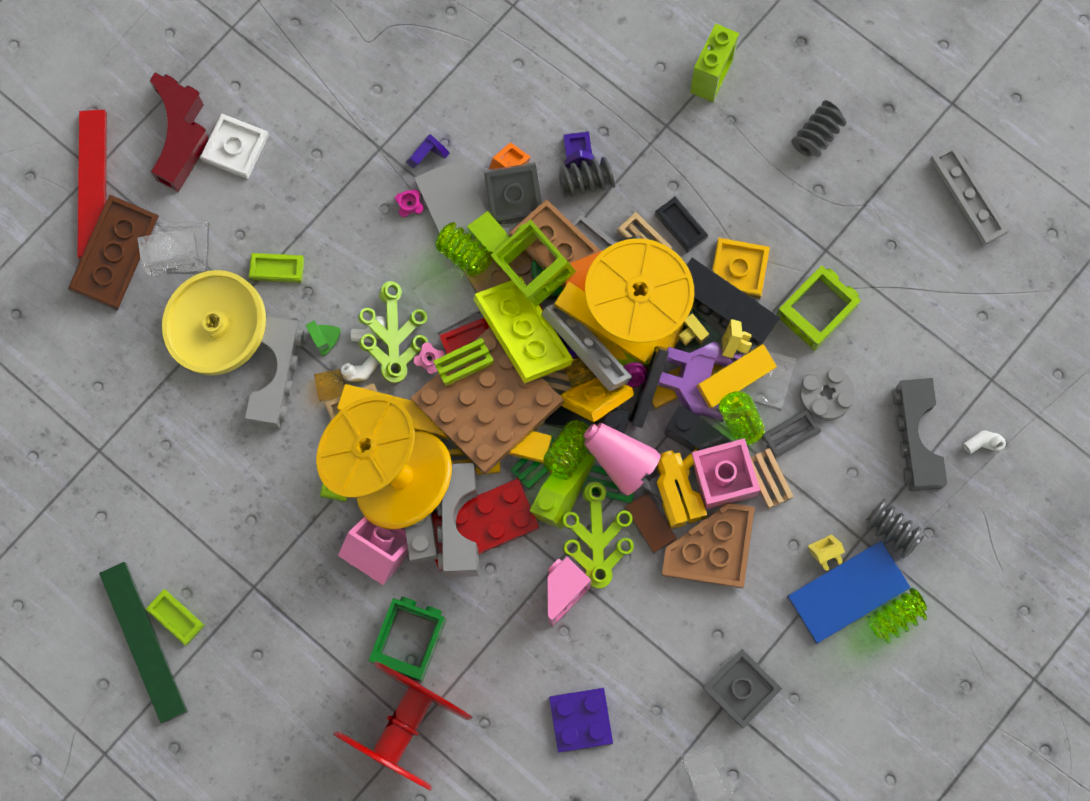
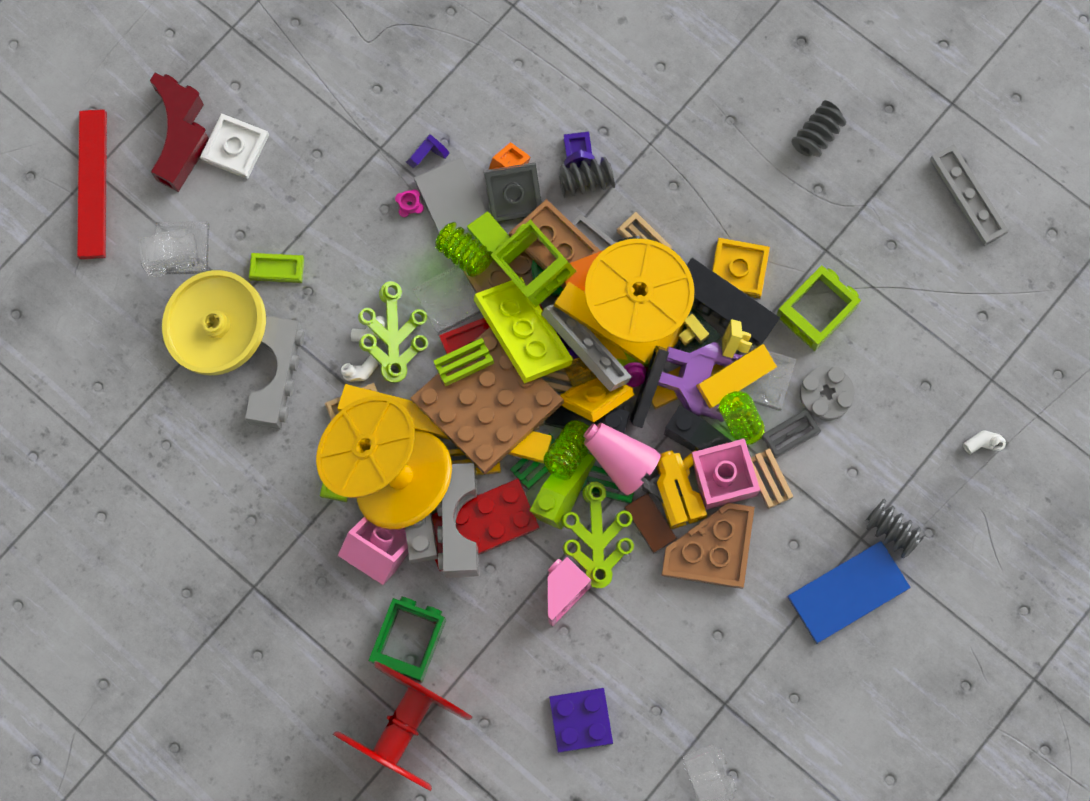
reddish brown tile [68,195,159,311] -> none
dark green tile [99,562,188,724] -> none
lime tile [146,589,205,646] -> none
bright green tile [305,320,341,356] -> none
clear yellow plate [314,369,344,402] -> none
bright pink plate [414,343,445,374] -> none
black tile [655,196,708,253] -> none
lime window [690,23,739,102] -> none
dark grey plate [703,649,782,729] -> none
light yellow tile [808,534,845,571] -> none
clear neon green piece [865,587,928,644] -> none
dark grey arch [893,378,947,492] -> none

